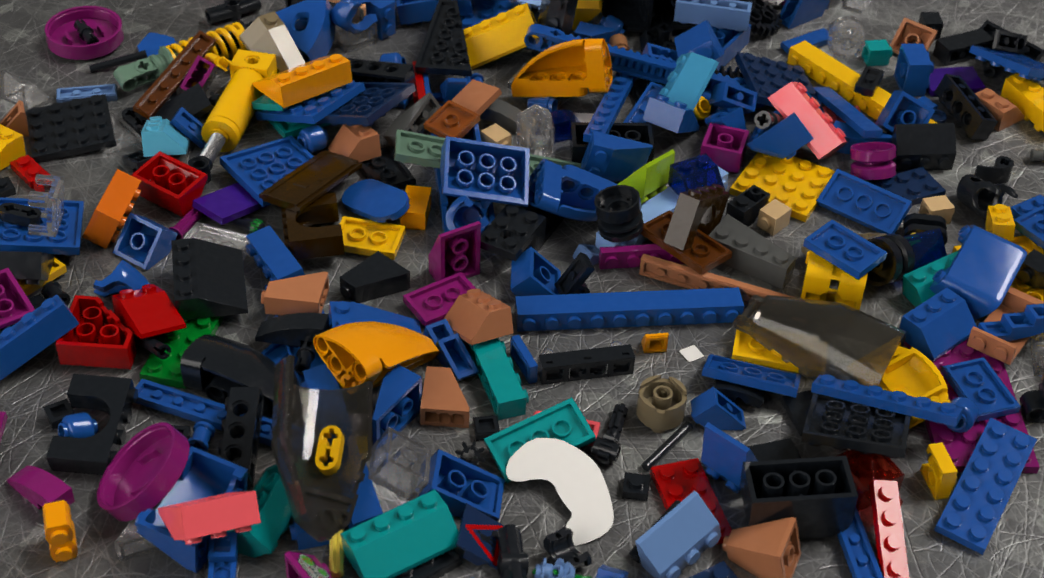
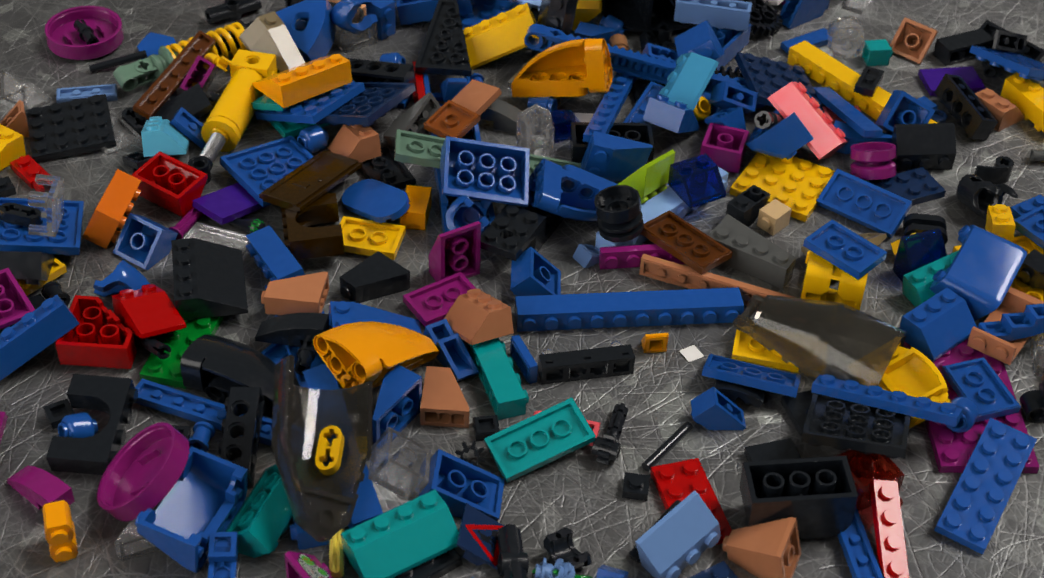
coral slope [158,490,261,545] -> none
tan brick [480,123,512,146] -> none
white sticker [506,438,614,546] -> none
black plate [554,252,595,295] -> none
dark tan brick [636,375,687,433] -> none
dark brown arch [664,184,730,250] -> none
blue slope [701,422,758,494] -> none
black wheel [867,233,915,286] -> none
blue brick [894,44,934,97] -> none
black brick [918,12,943,39] -> none
tan brick [918,195,955,224] -> none
yellow brick [920,442,958,500] -> none

